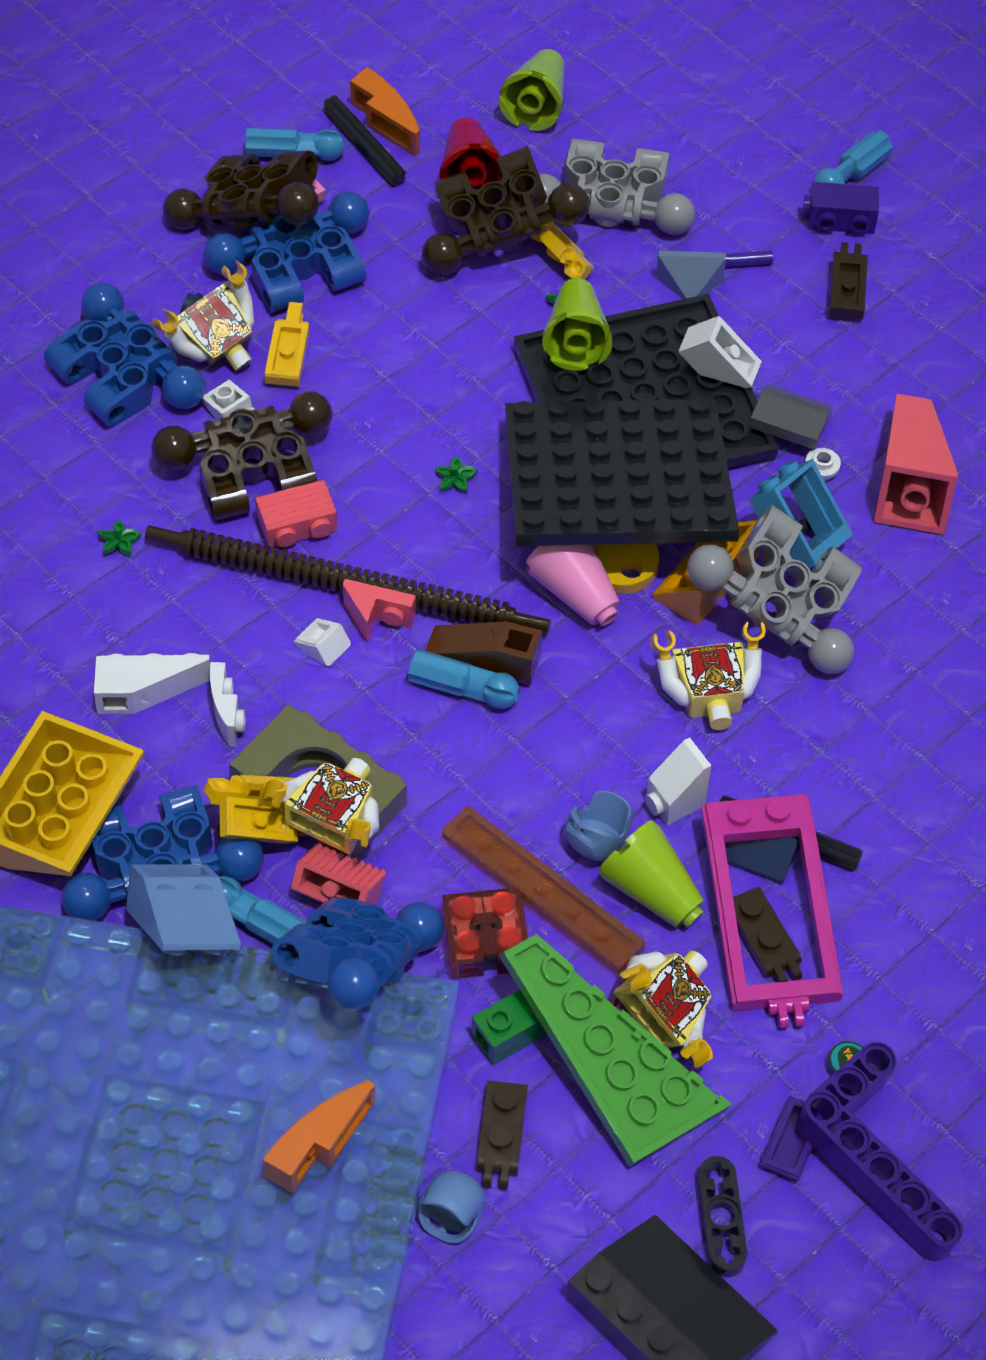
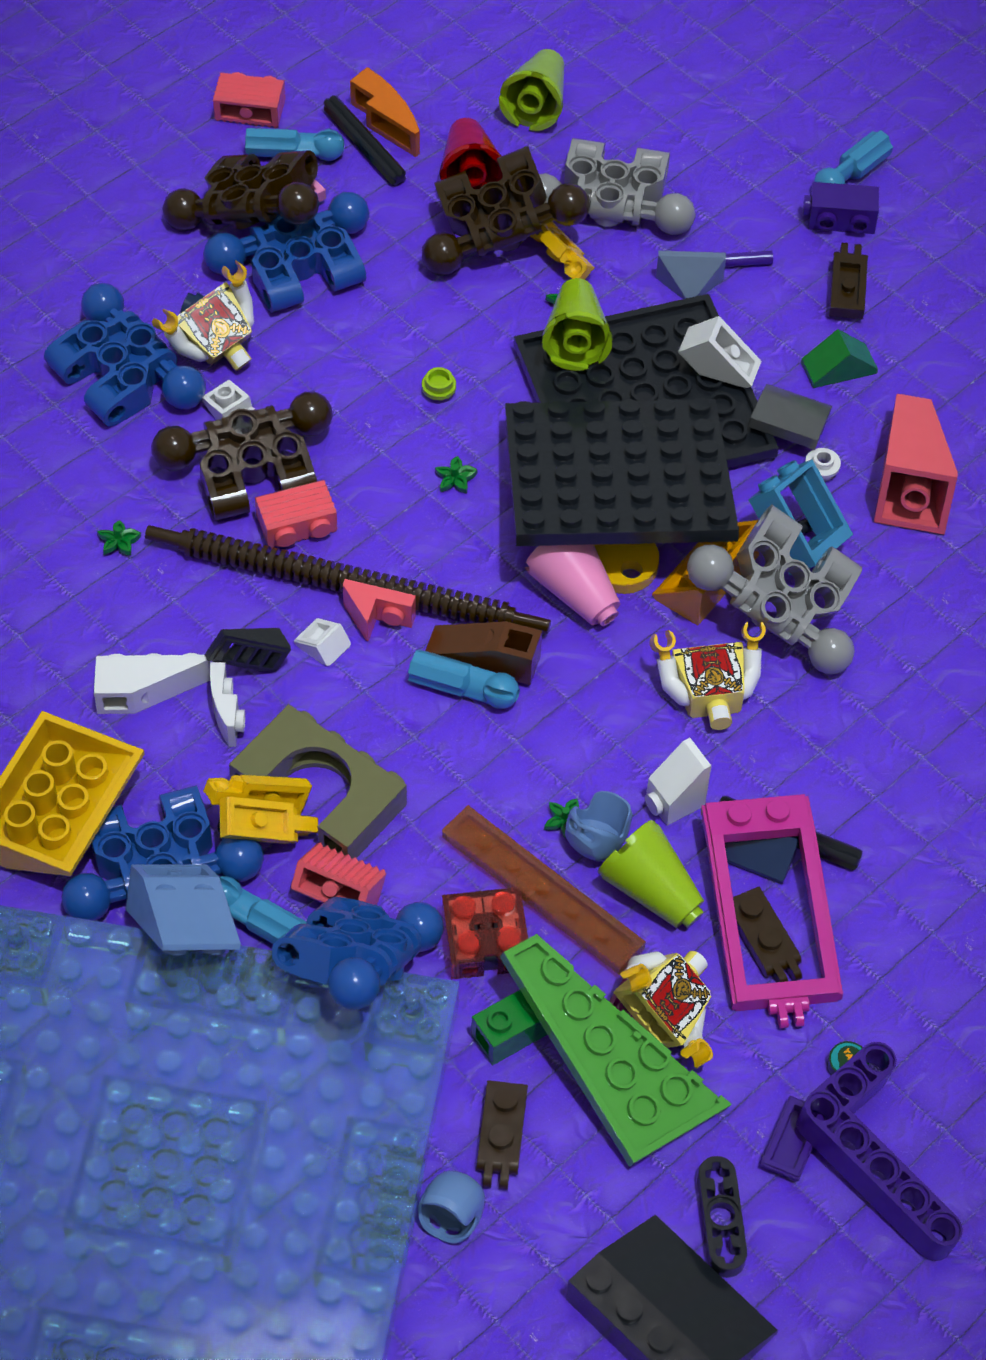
torso [259,758,379,855] -> none
orange slope [262,1080,376,1193] -> none
yellow hinge [264,302,310,387] -> none
none -> black slope [205,628,291,672]
none -> coral brick [213,72,286,128]
none -> lime plate [422,367,456,400]
none -> green plant [544,798,579,839]
none -> green slope [801,329,878,388]

